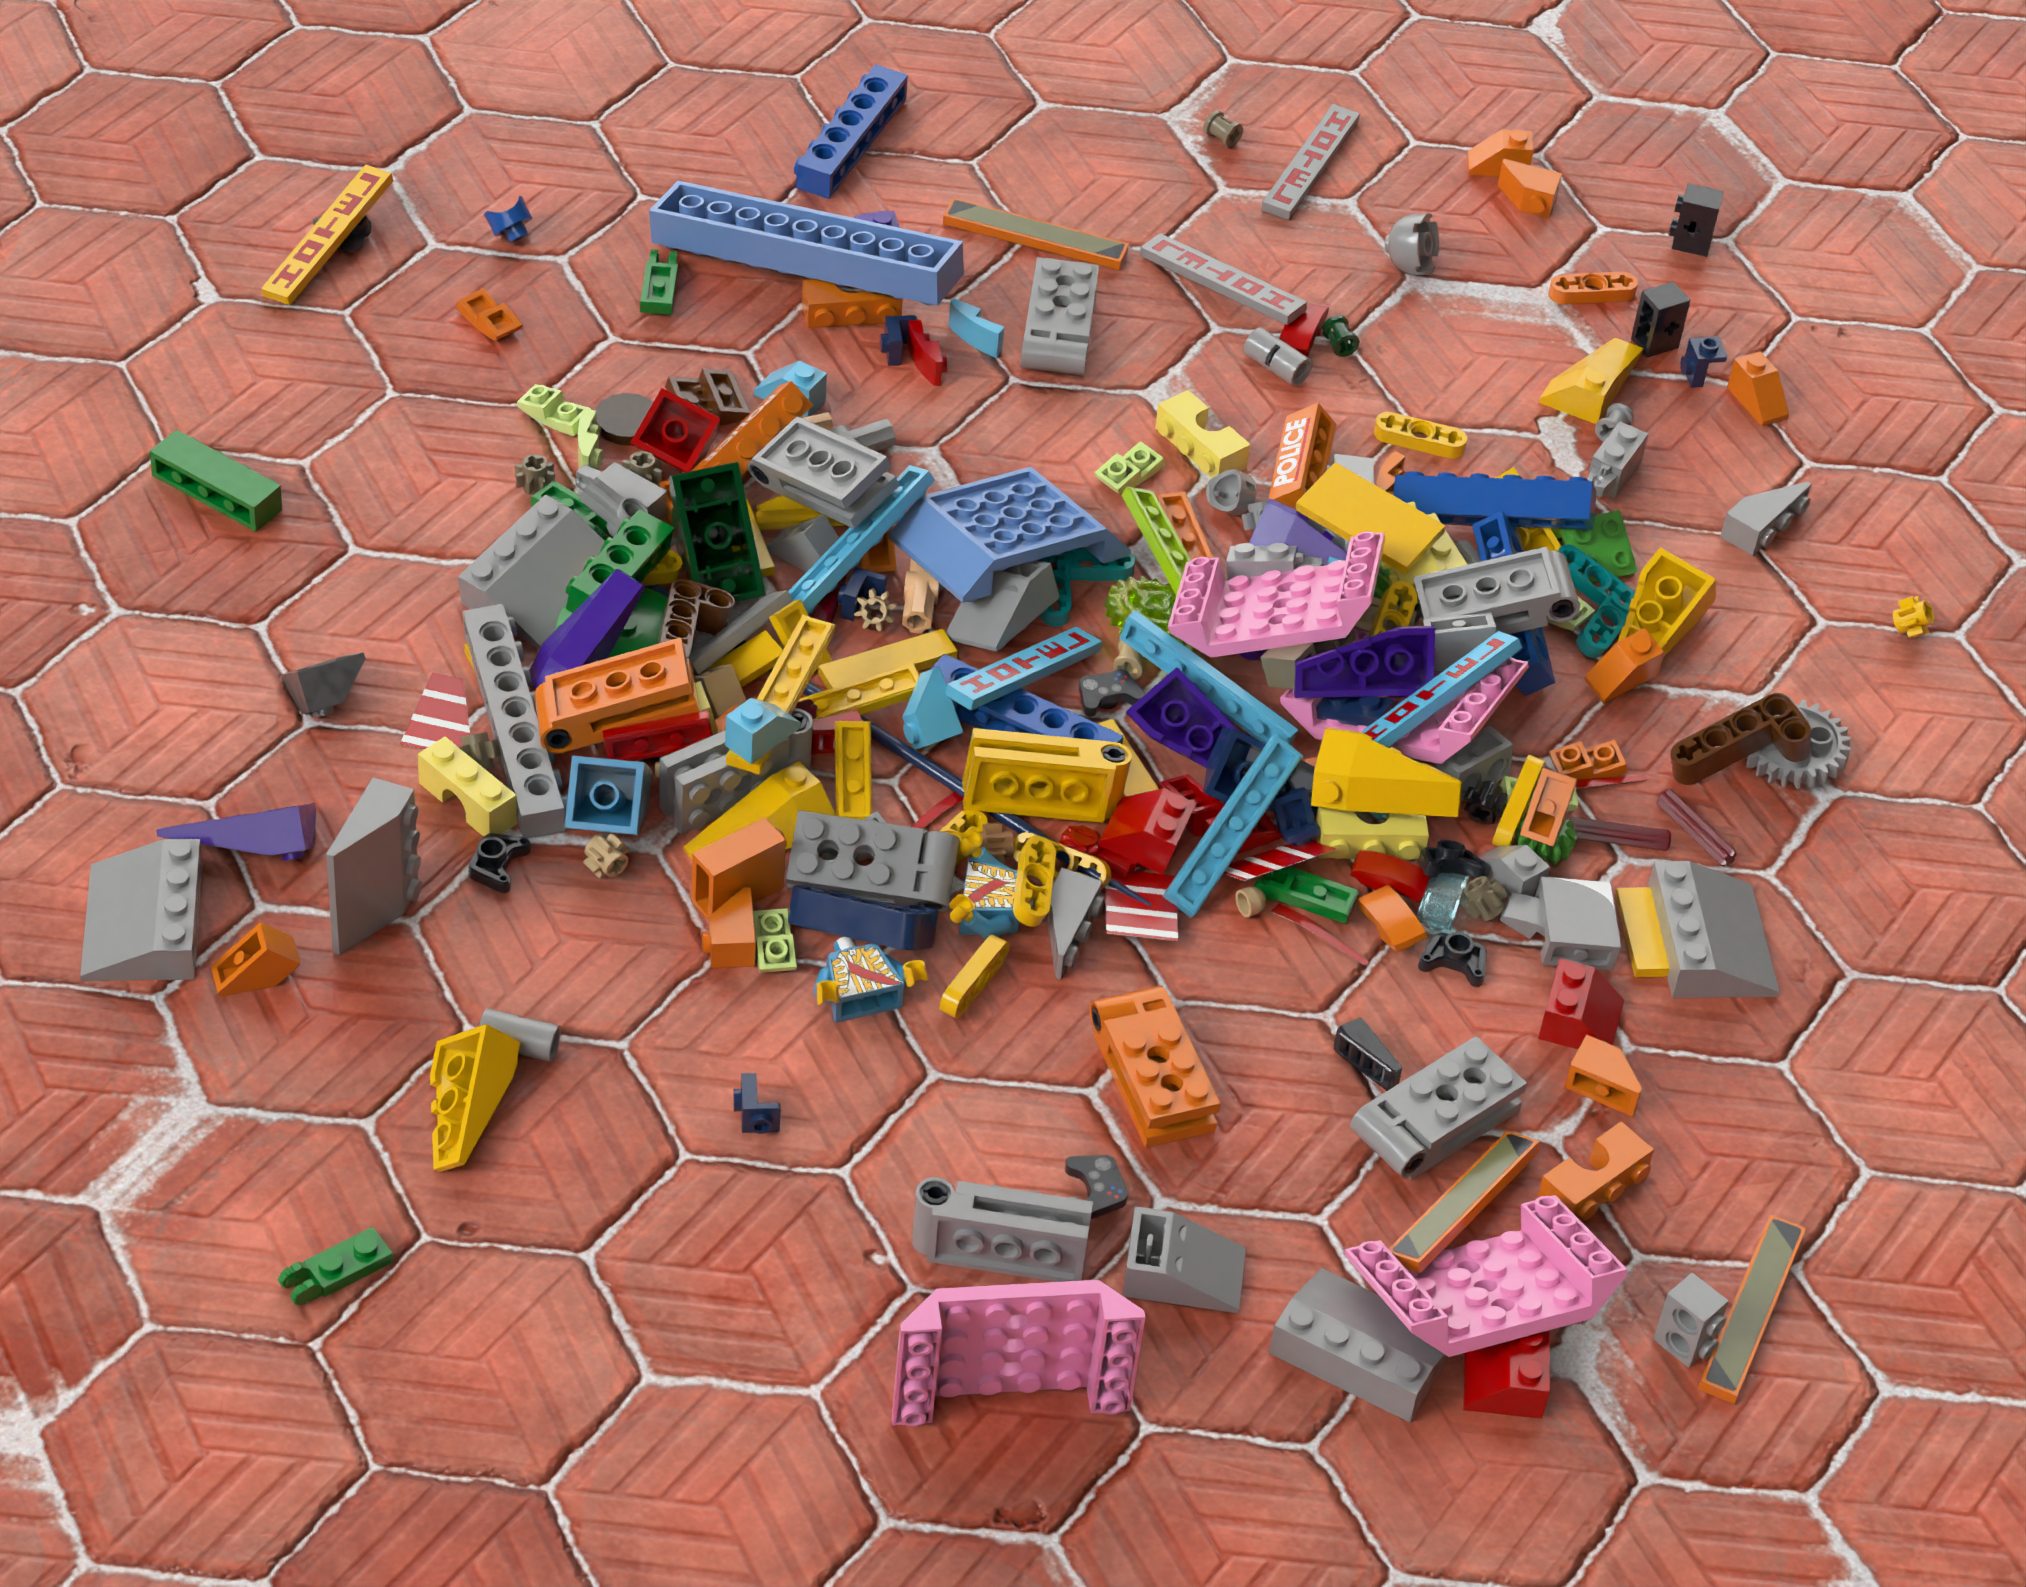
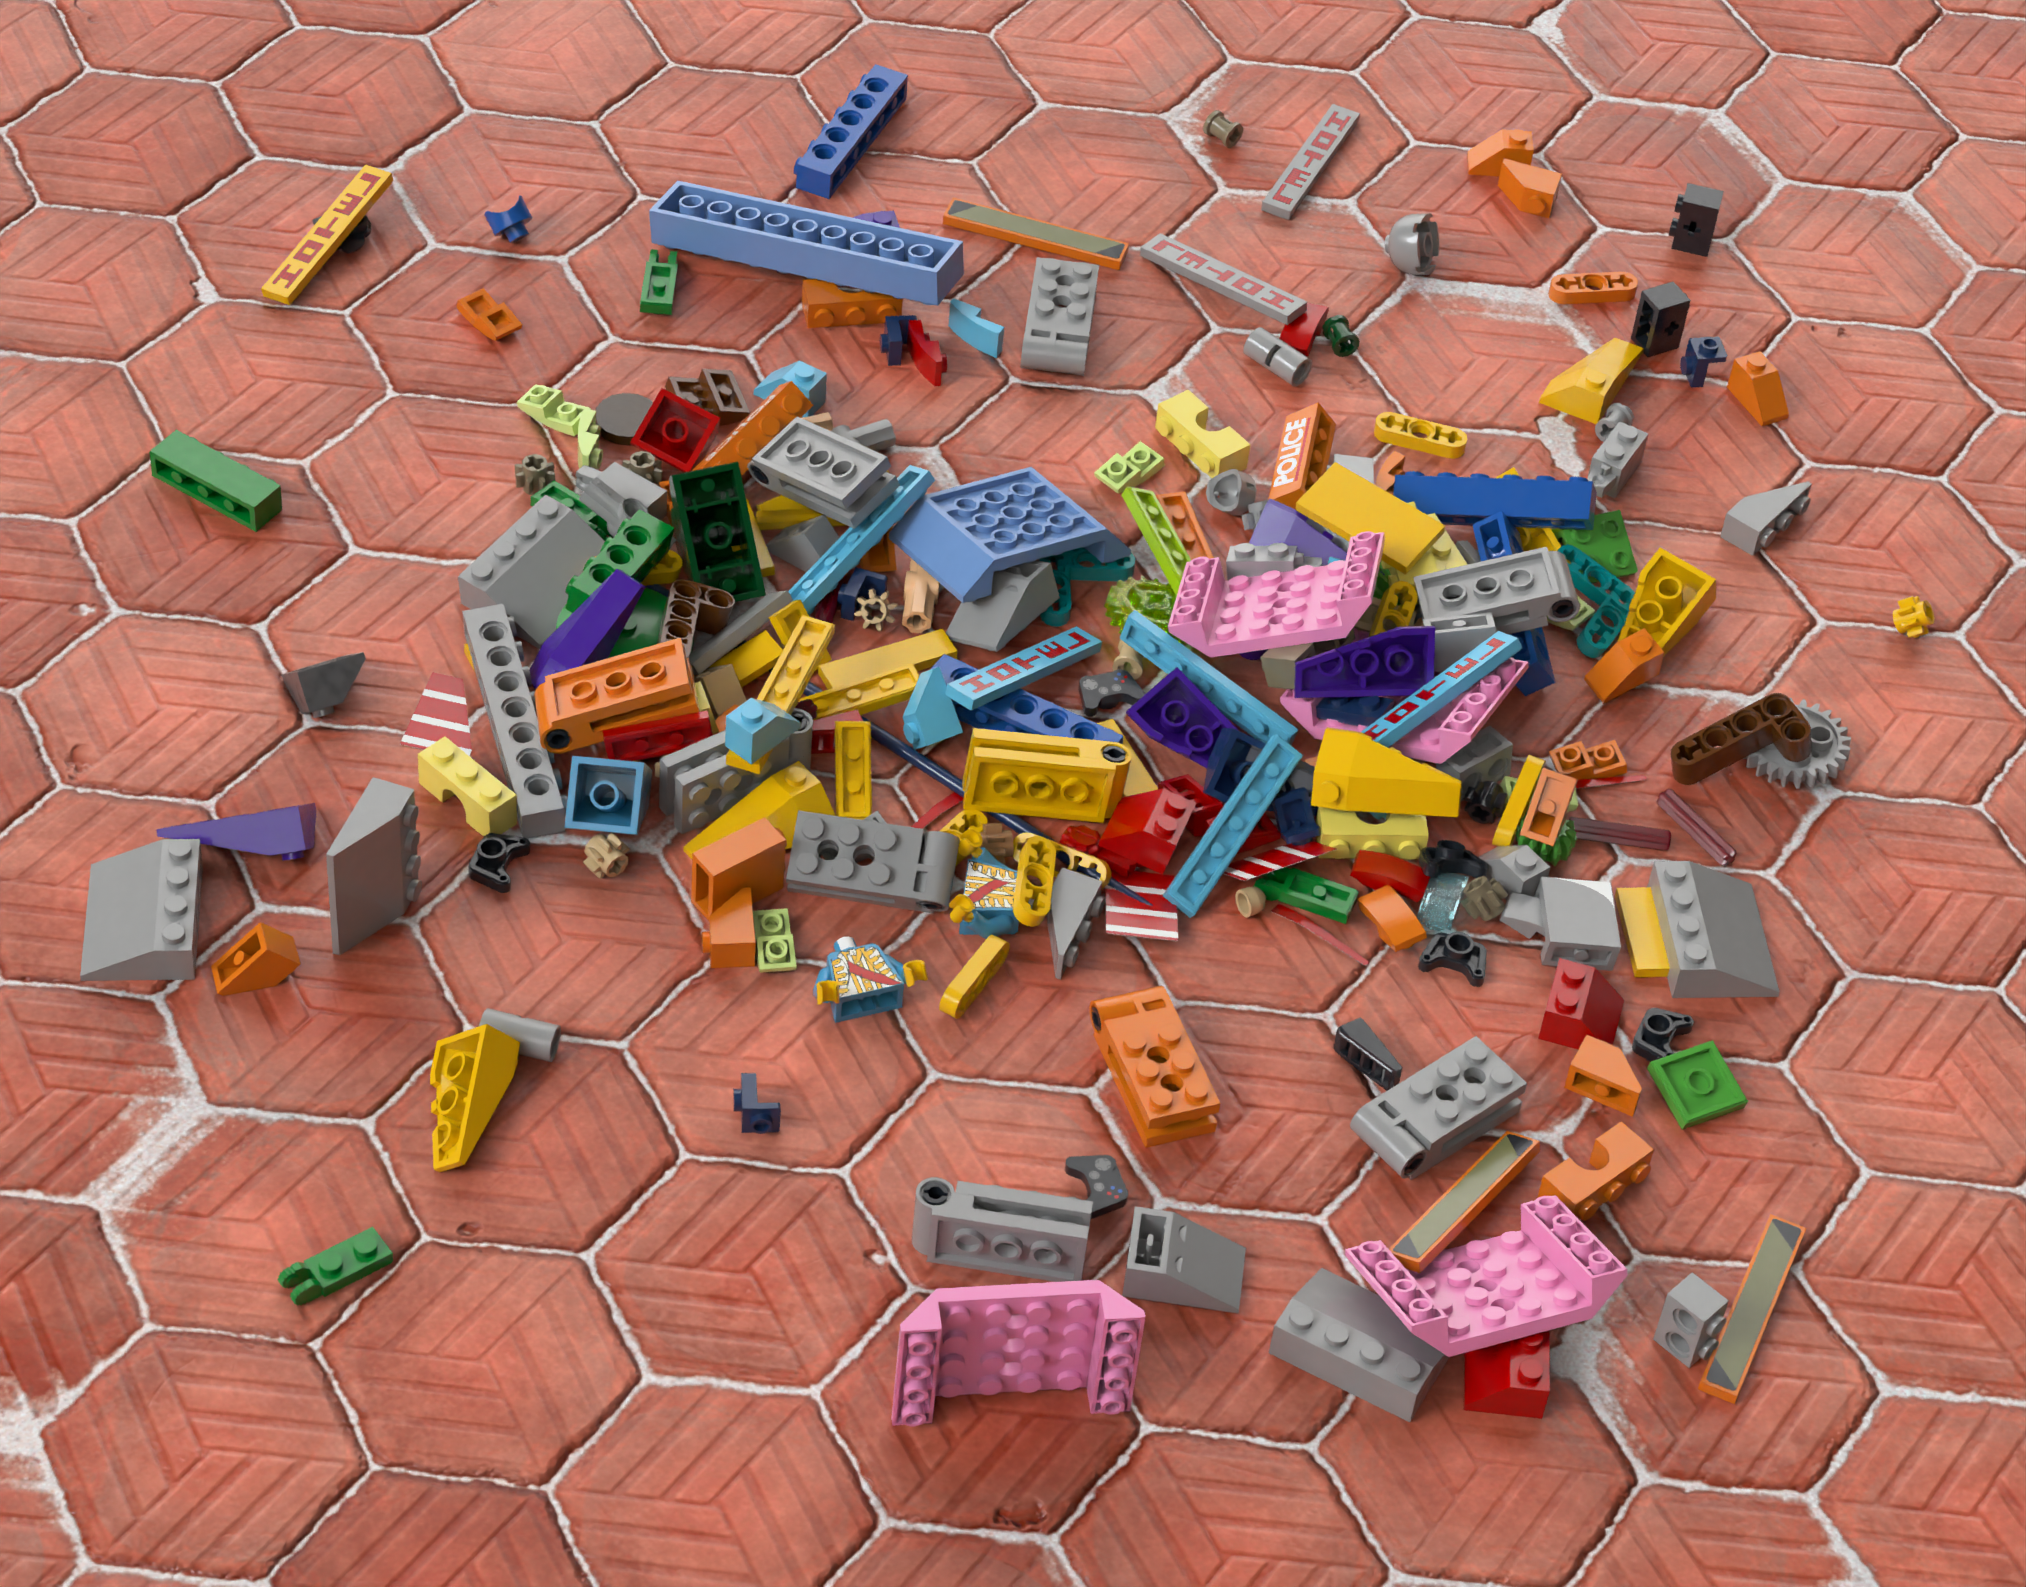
dark tan gear [459,732,501,769] -> none
dark blue beam [788,885,939,951] -> none
none -> black piece [1632,1008,1694,1062]
none -> bright green tile [1647,1040,1748,1130]

